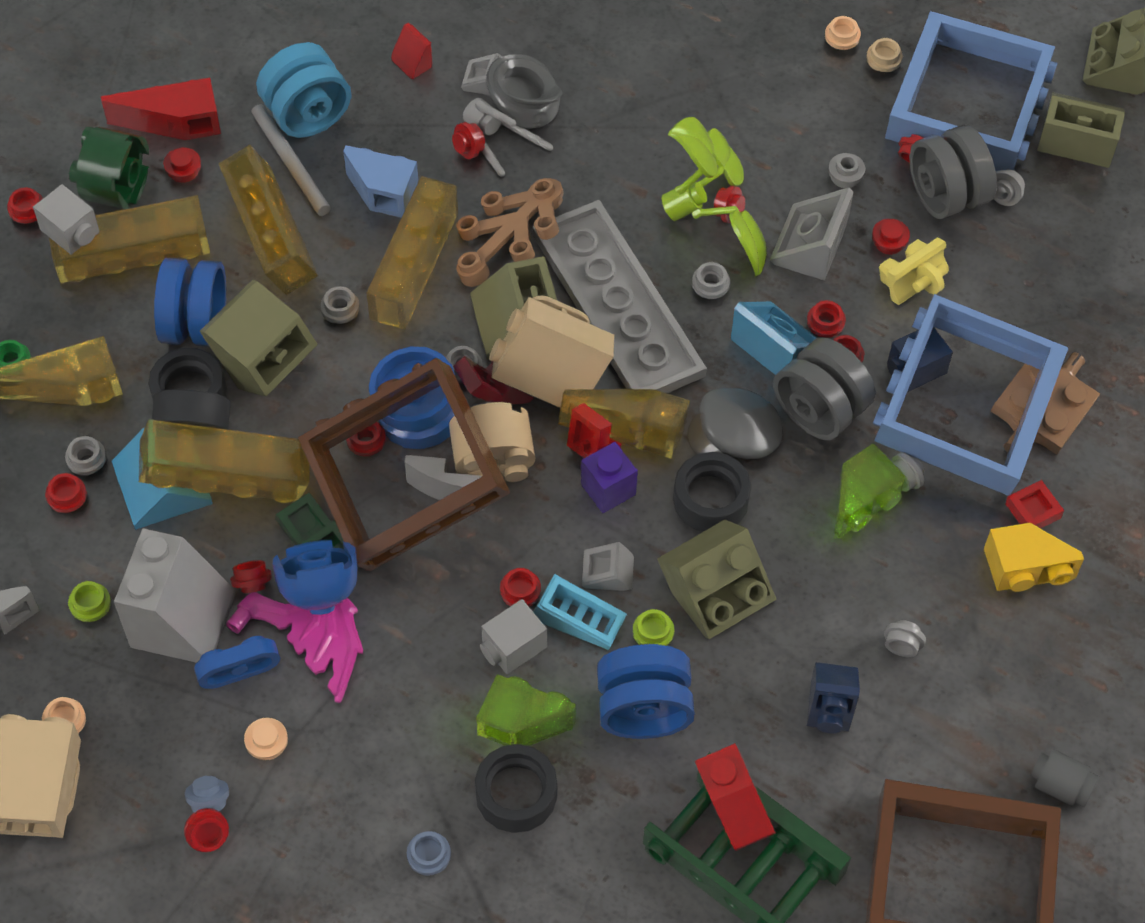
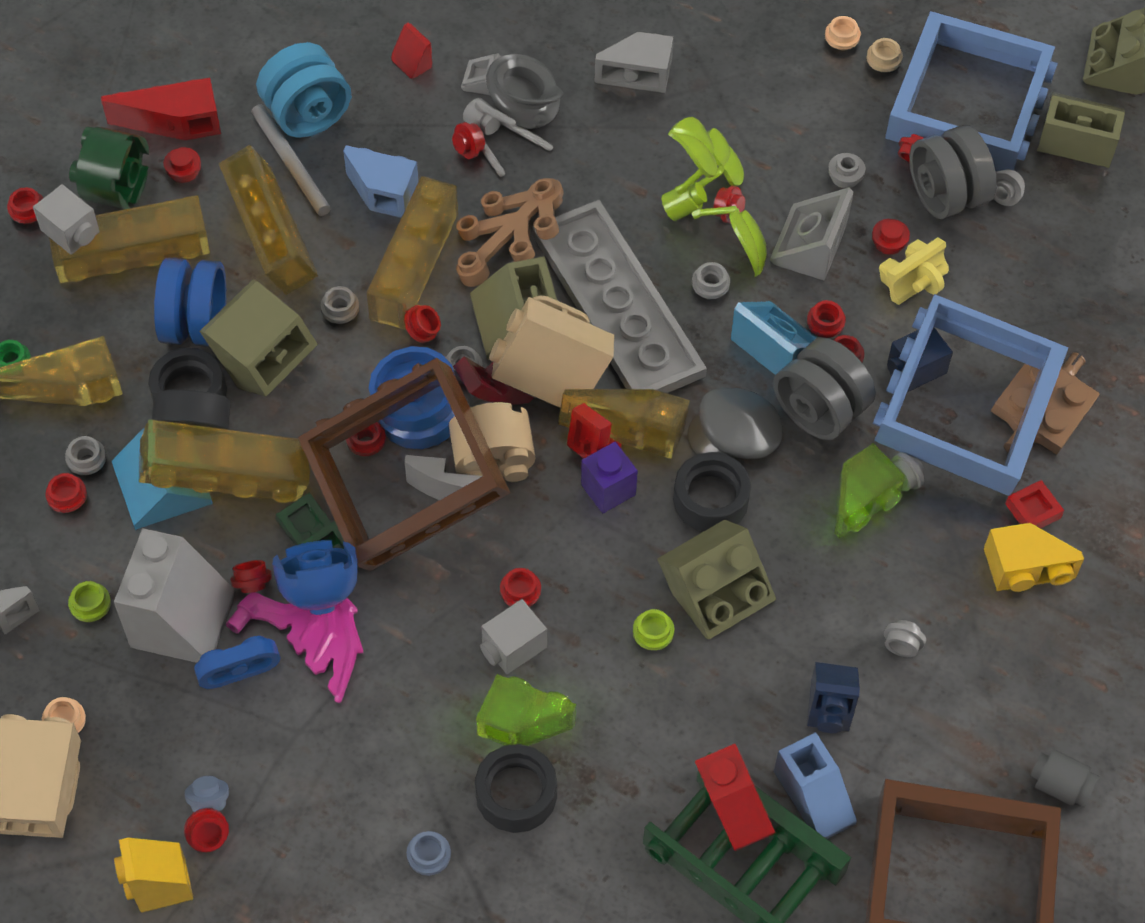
light nougat plate [244,718,288,760] -> none
medium azure slope [533,574,627,650] -> none
light grey slope [582,542,634,591] -> none
blue wheel [597,644,695,739] -> none
none -> yellow slope [114,838,193,913]
none -> red plate [404,305,441,343]
none -> light grey slope [595,32,673,93]
none -> medium blue slope [774,732,857,839]

